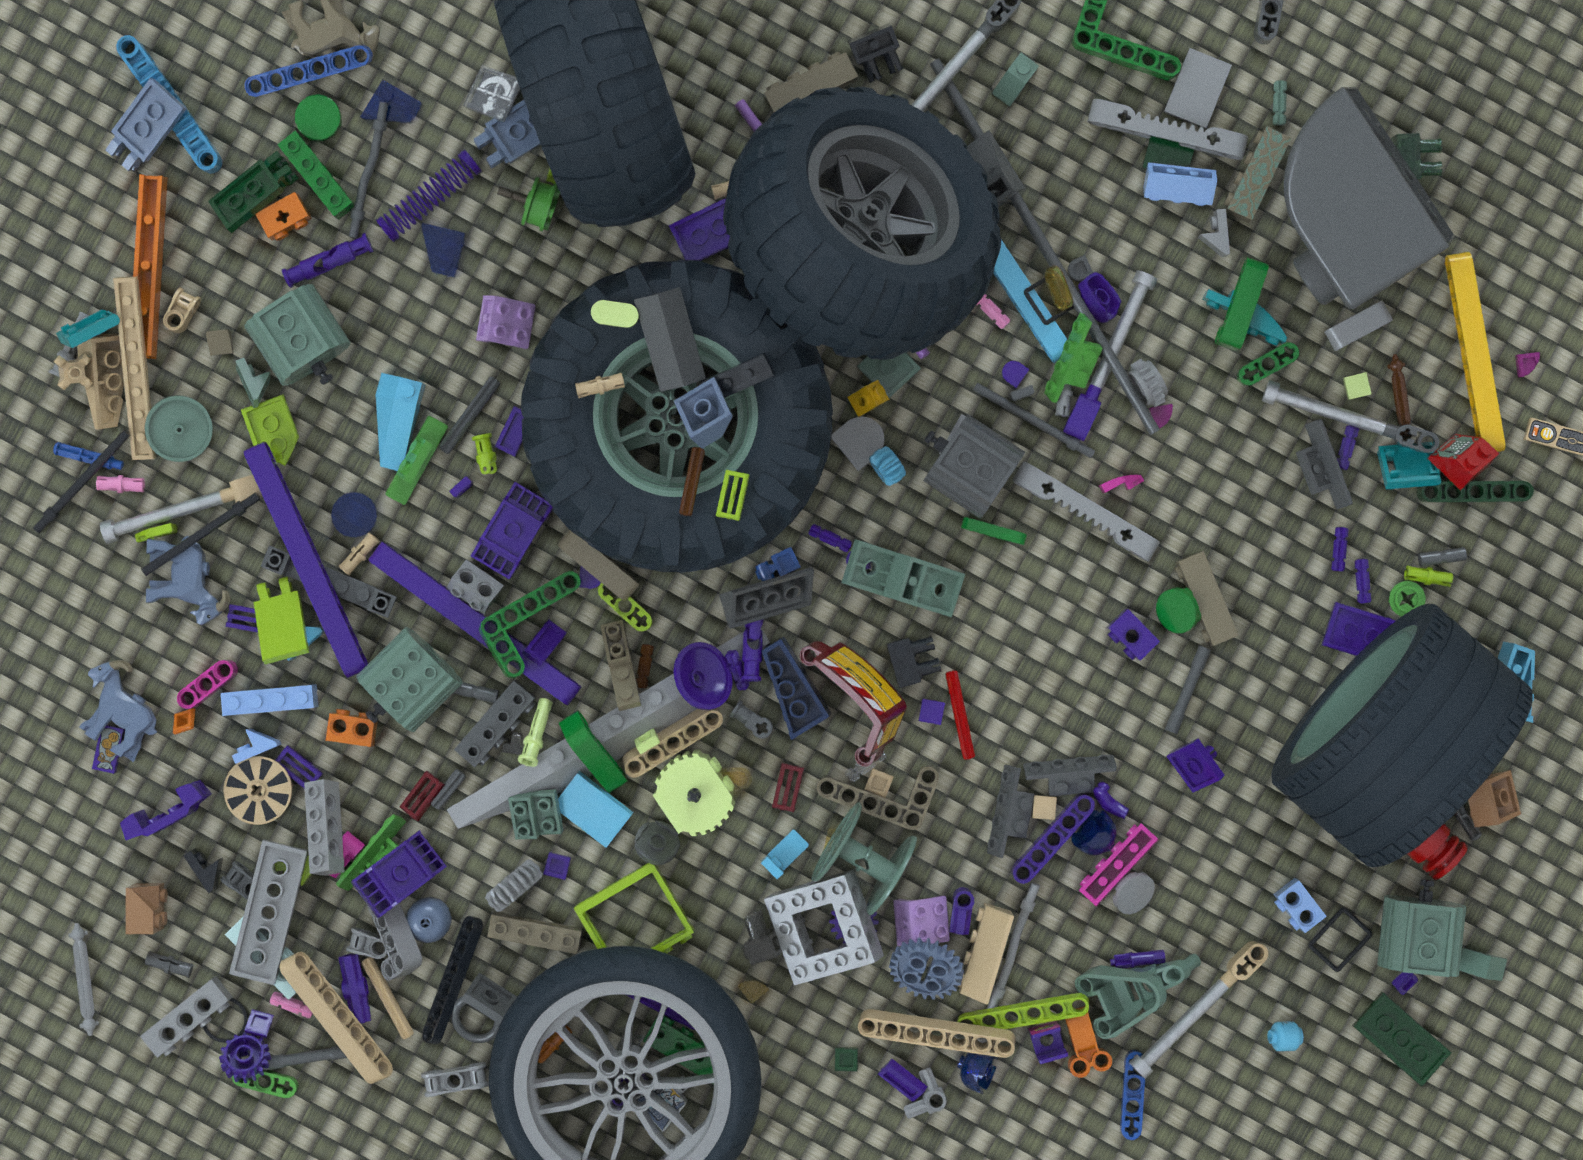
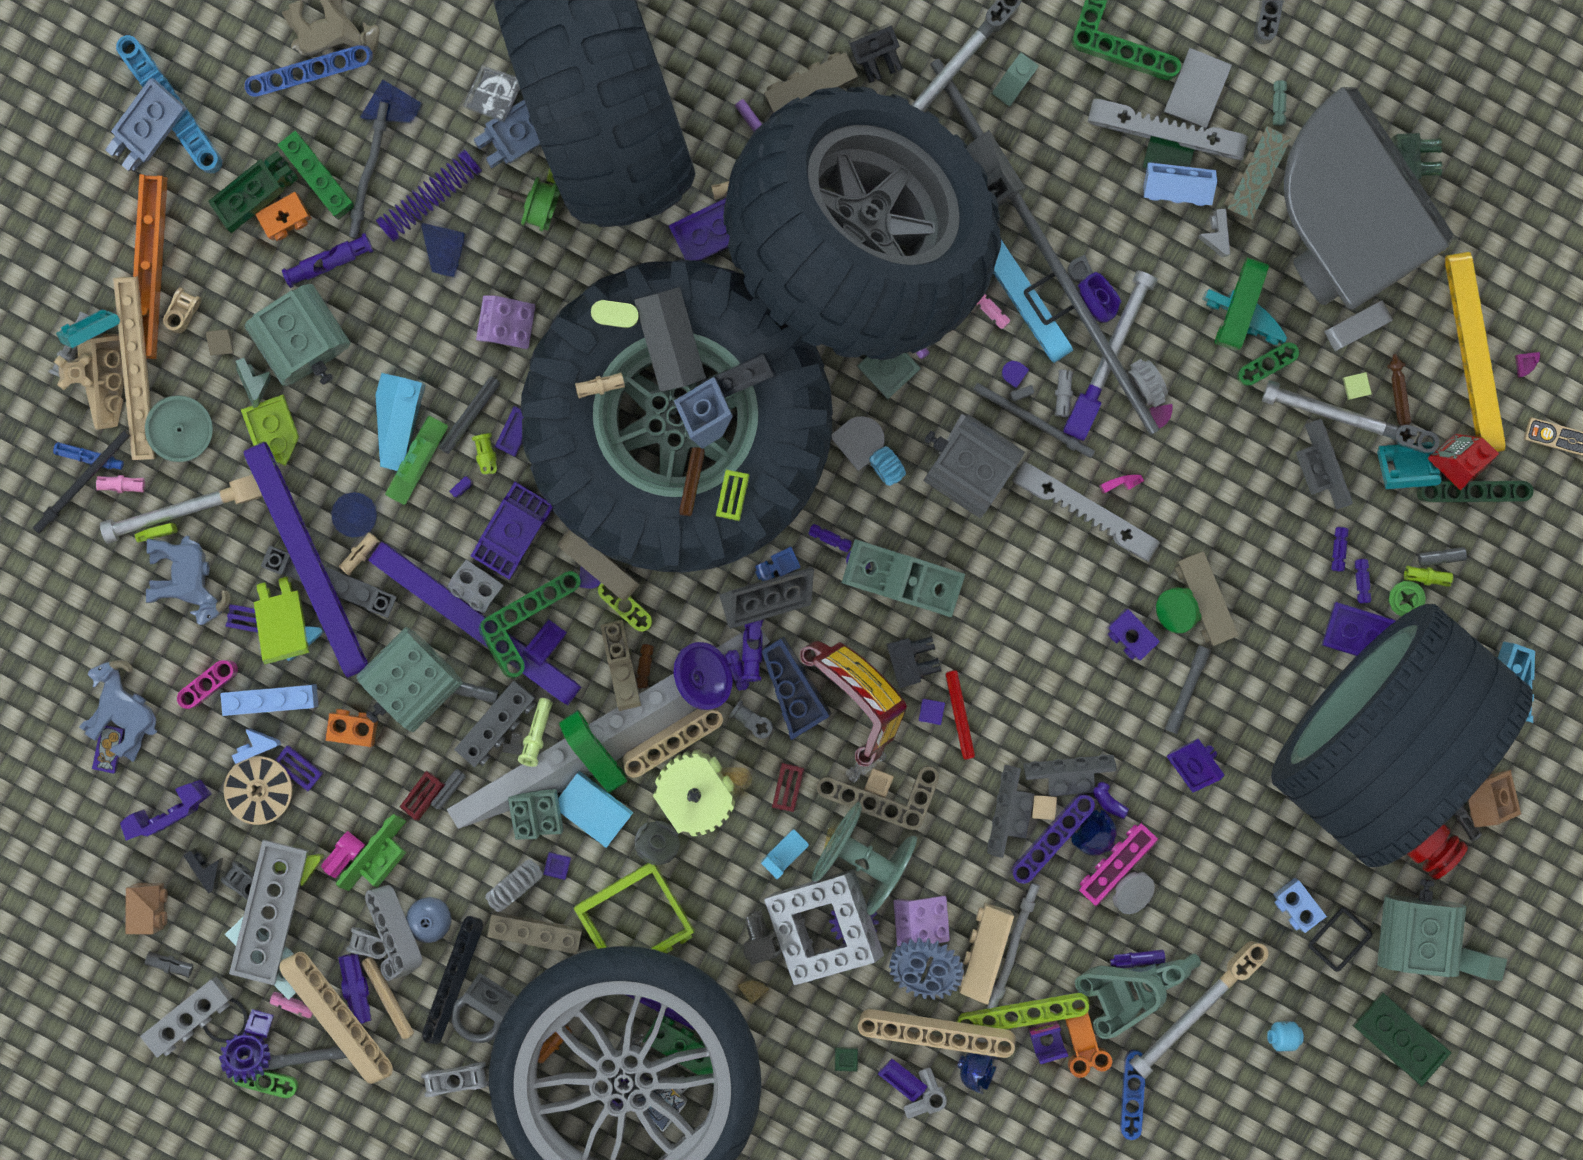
light grey wheel [68,923,99,1036] -> none
black bar [141,492,261,576] -> none
orange slope [173,708,195,735] -> none
green tile [295,94,342,142] -> none
light grey brick [304,779,345,876] -> none
dark purple plate [351,830,447,918] -> none
yellowish green tile [634,728,660,754] -> none
yellow brick [847,380,889,417] -> none
dark purple piece [949,887,974,935] -> none
green beam [961,517,1027,545] -> none
clear yellow tile [1044,265,1073,311] -> none
bright green bracket [1045,313,1103,403] -> none
dark purple axle [1337,425,1359,470] -> none
dark purple tile [1391,972,1418,995] -> none

